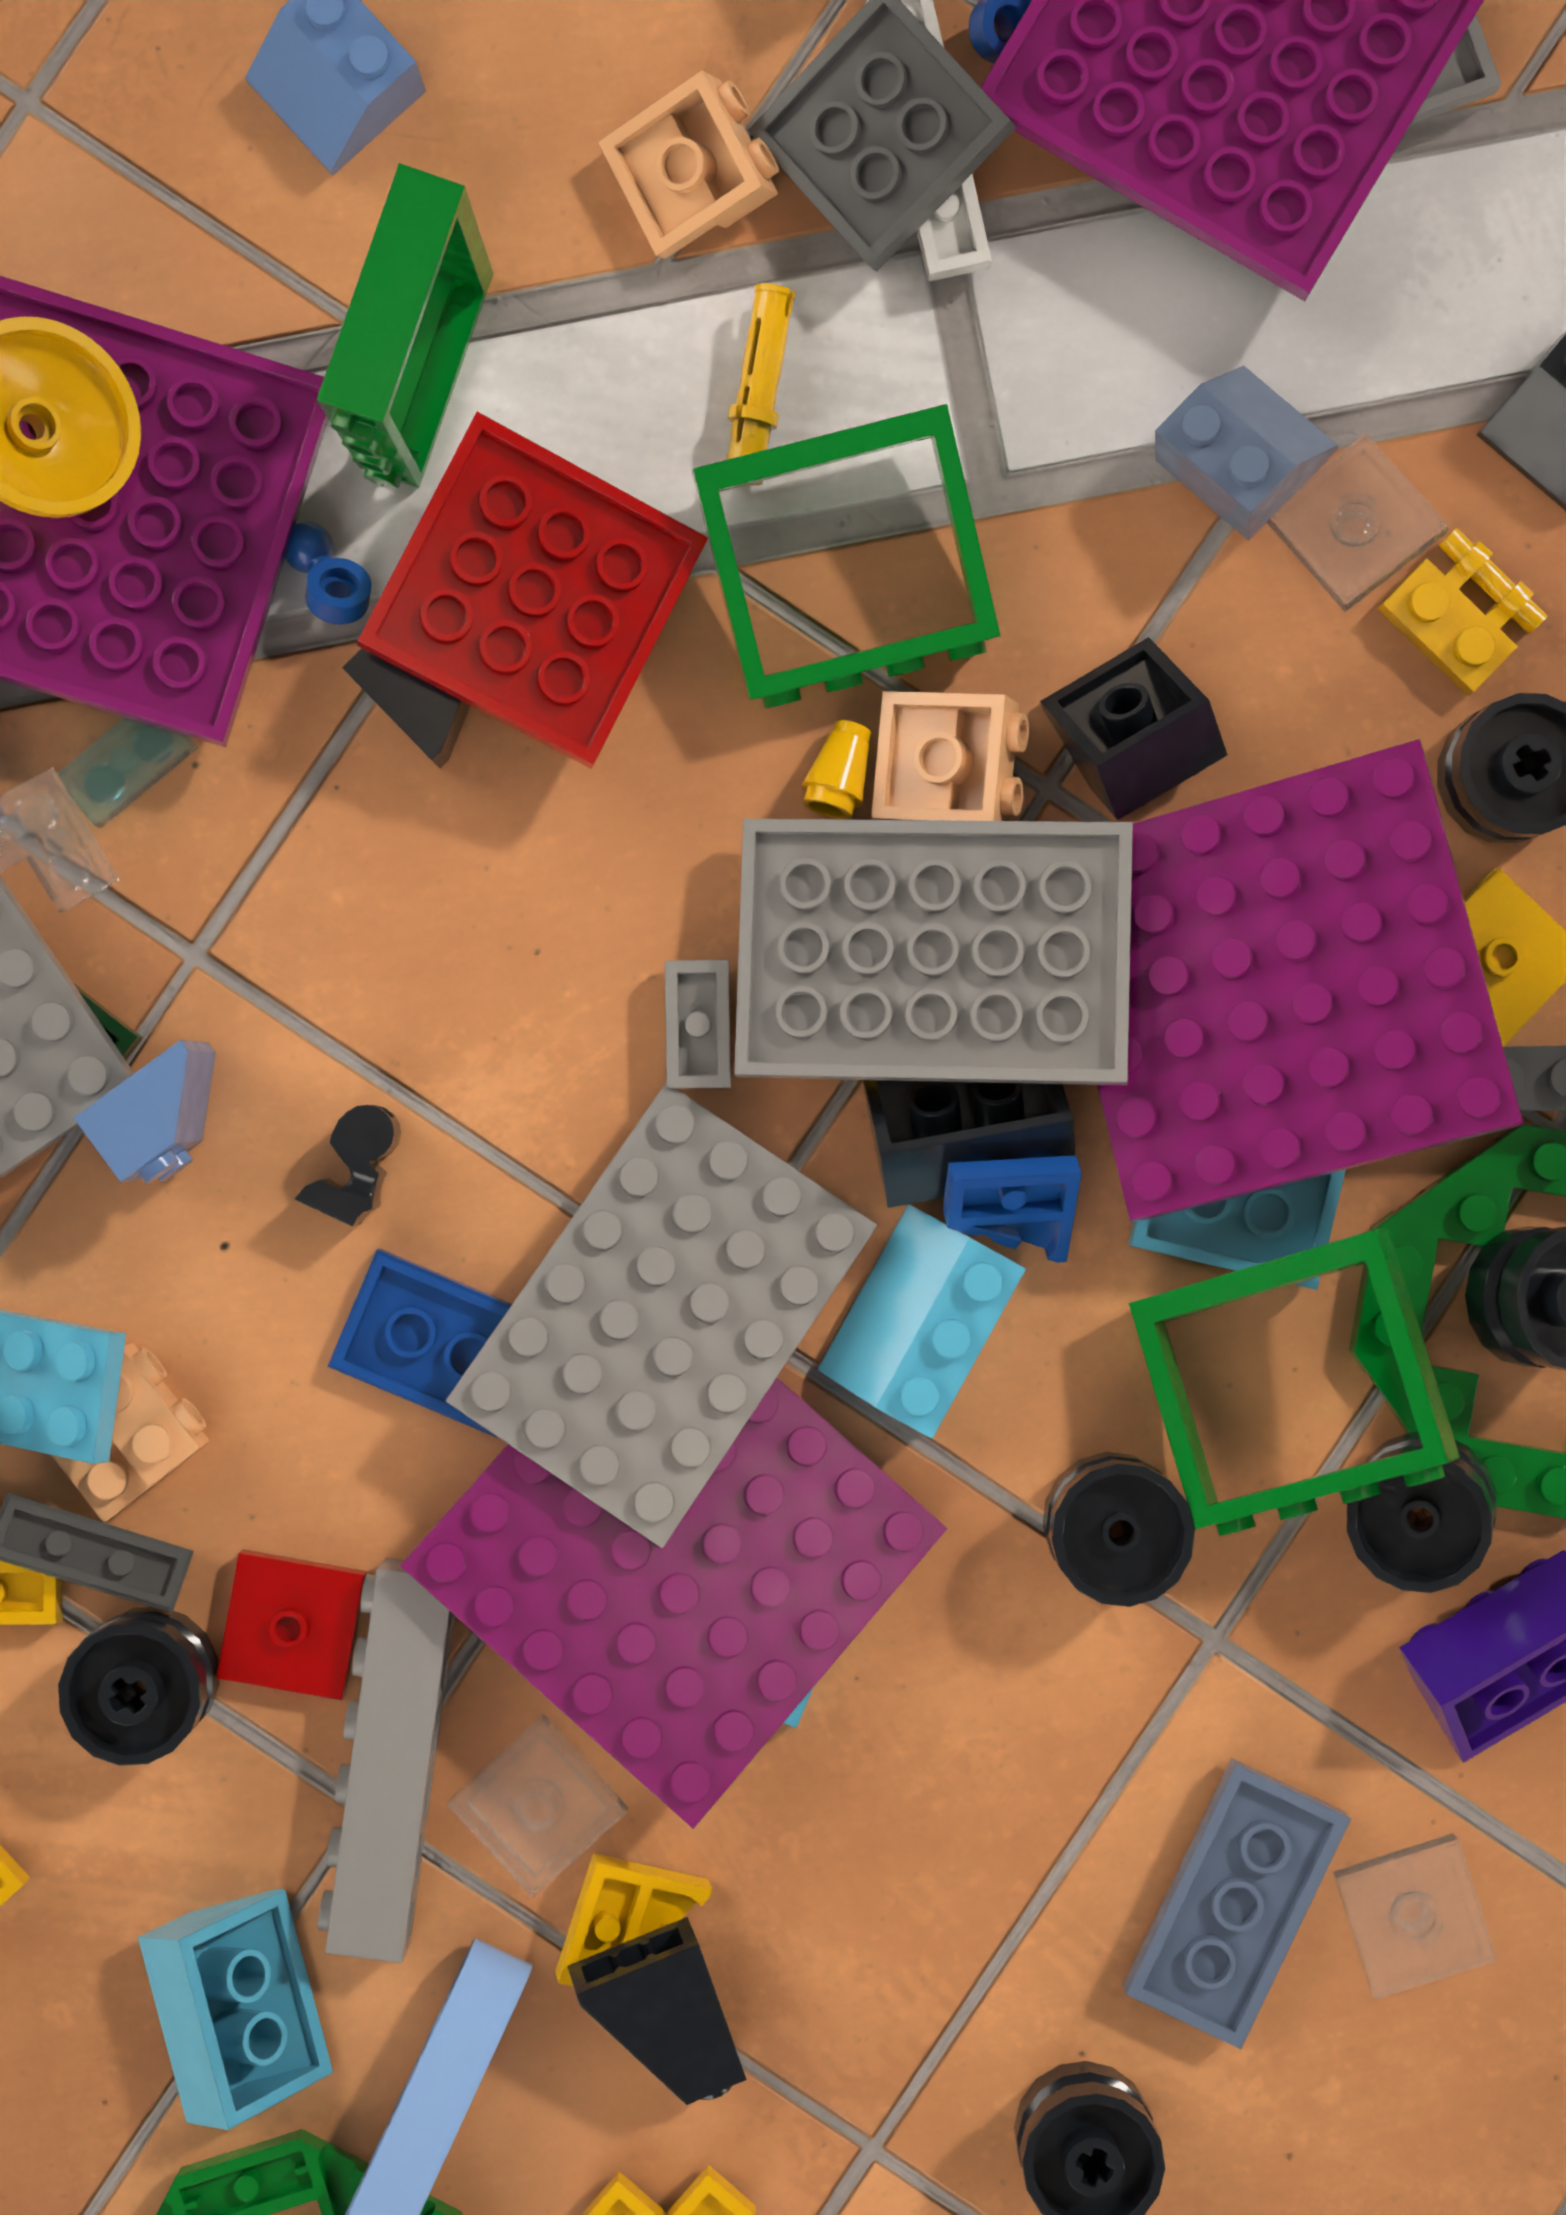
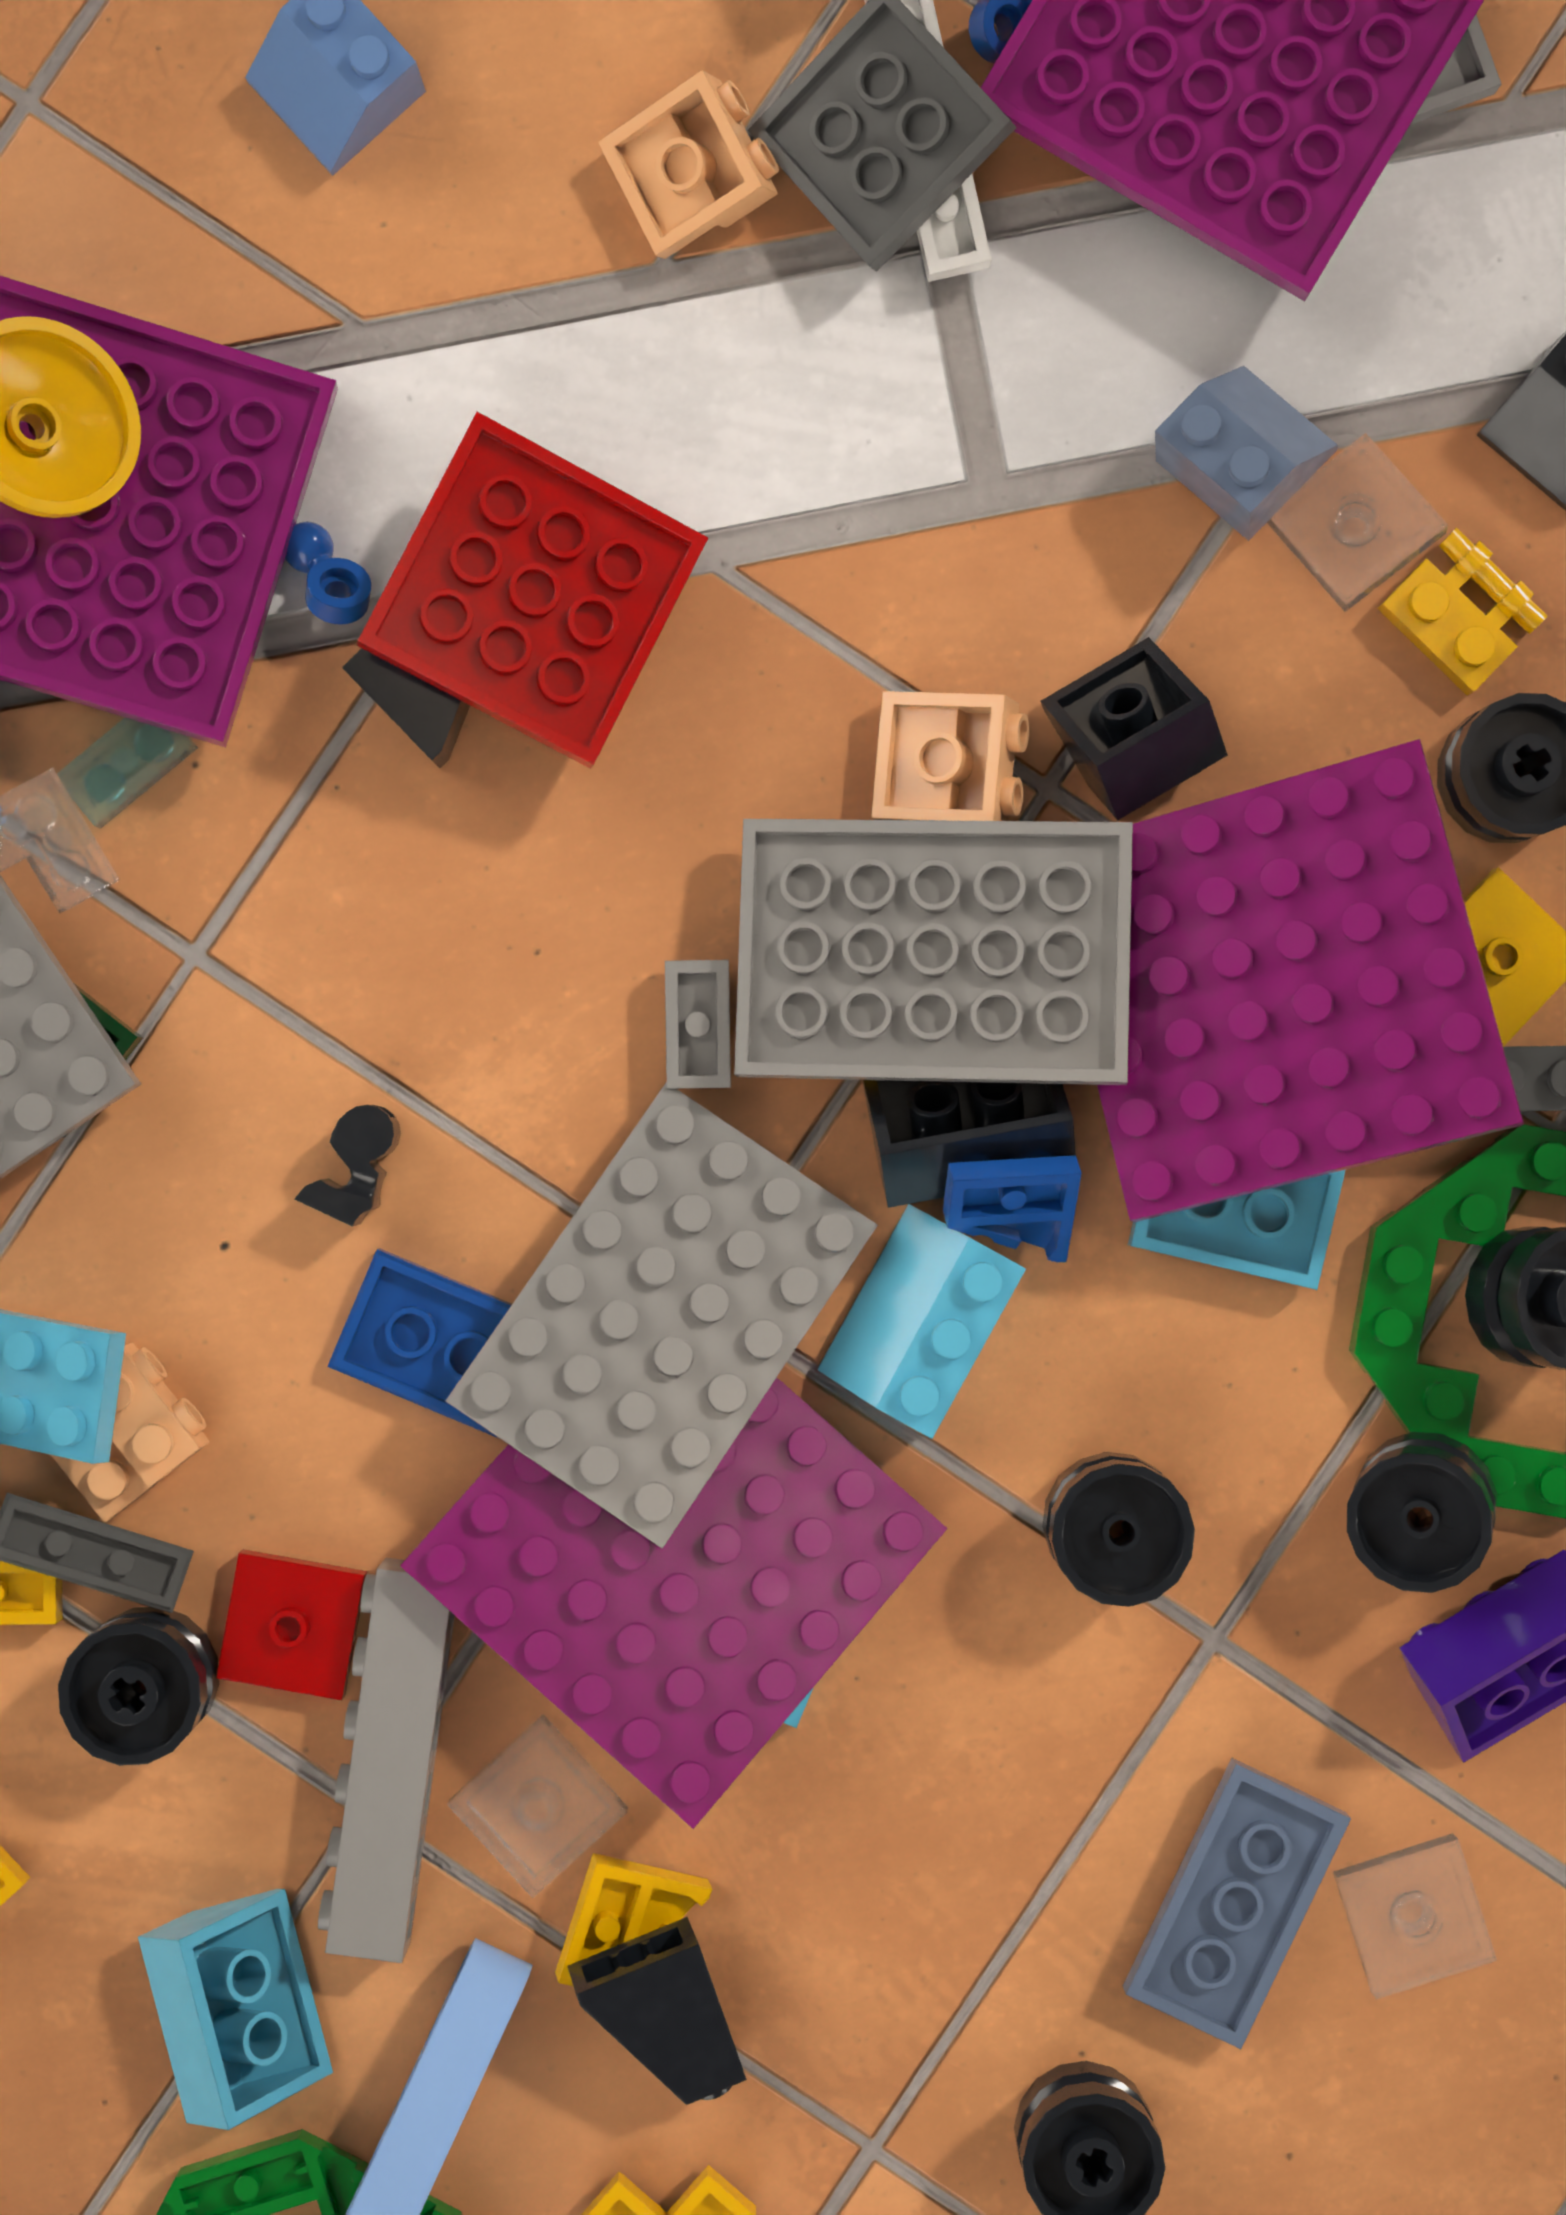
medium blue slope [74,1040,216,1184] -> none
green window [317,163,493,489] -> none
green window [692,404,1001,708] -> none
yellow pin [726,283,795,486] -> none
yellow cone [801,720,872,820] -> none
green window [1129,1229,1460,1536] -> none

